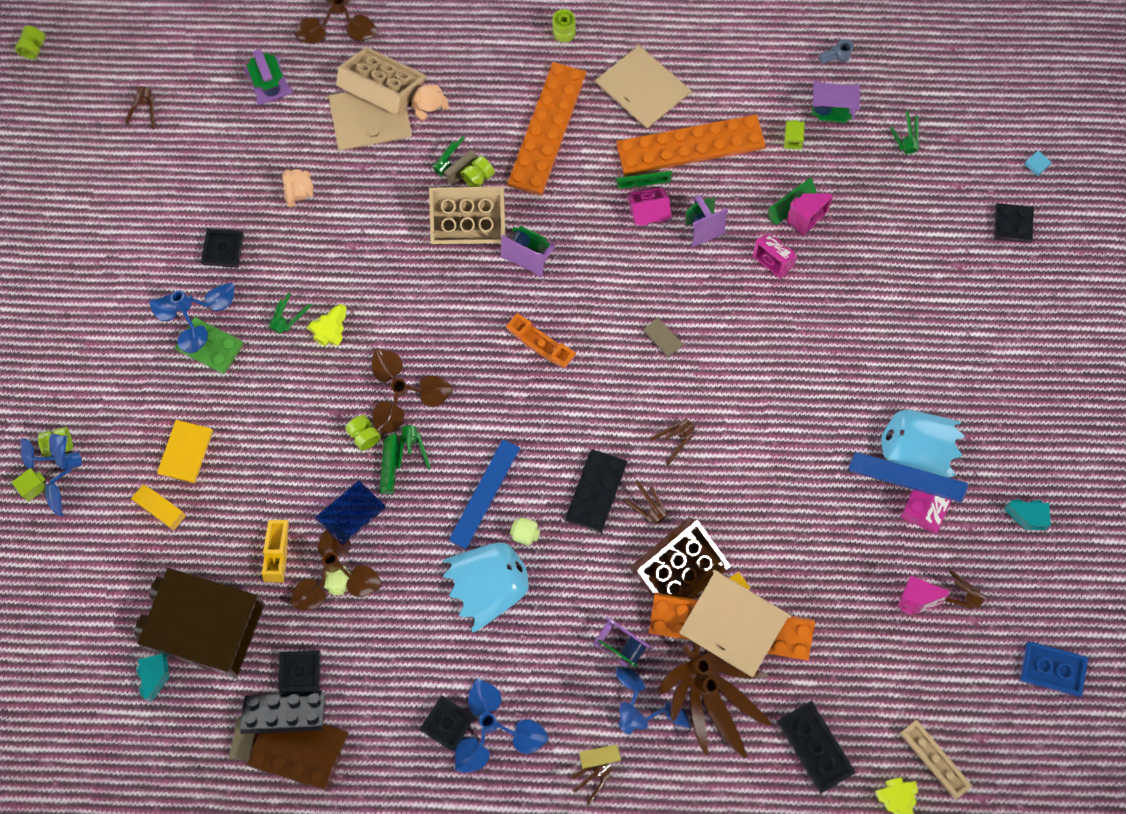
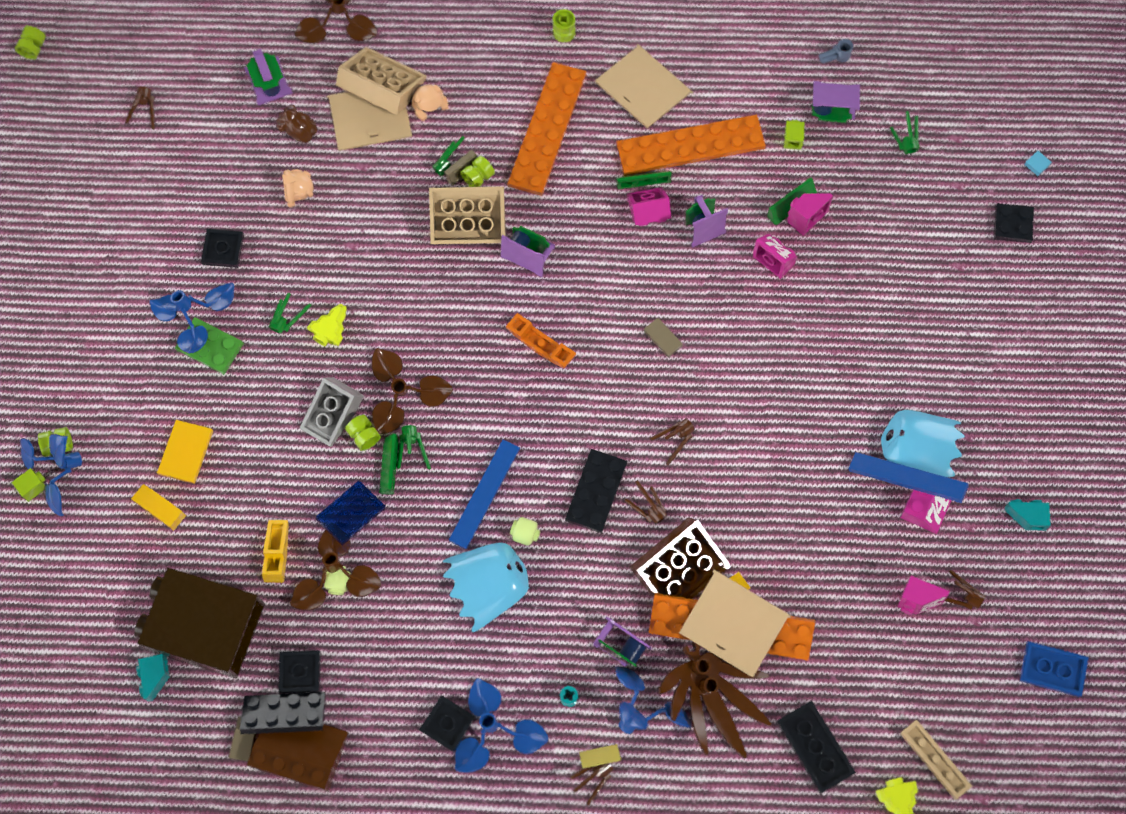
none -> reddish brown hair [276,104,317,143]
none -> light grey slope [300,377,364,447]
none -> teal bush [560,686,578,707]

